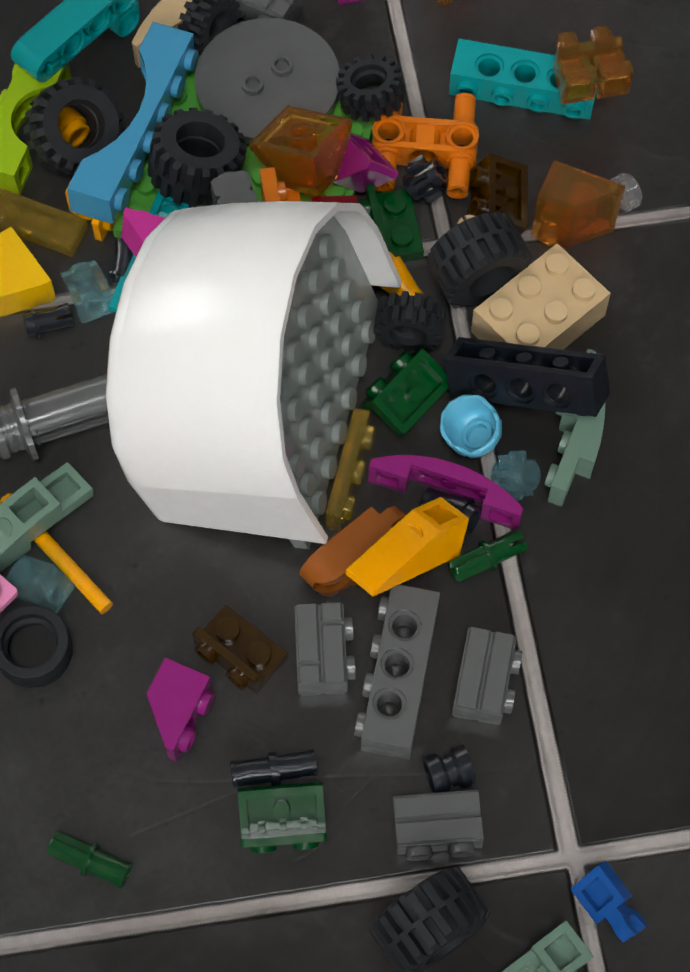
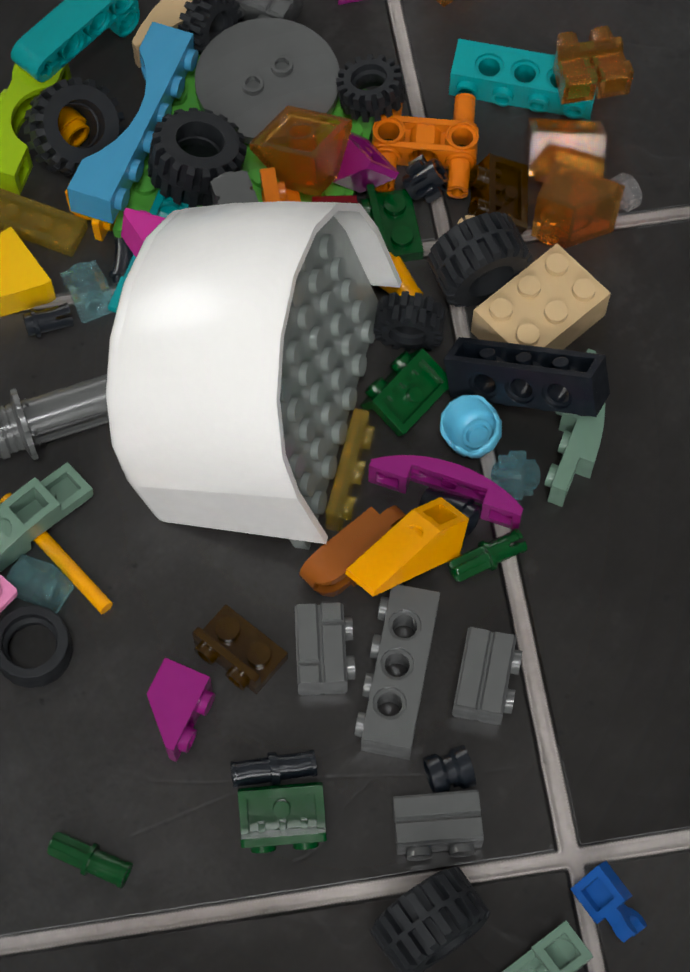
none -> clear orange slope [527,118,607,184]

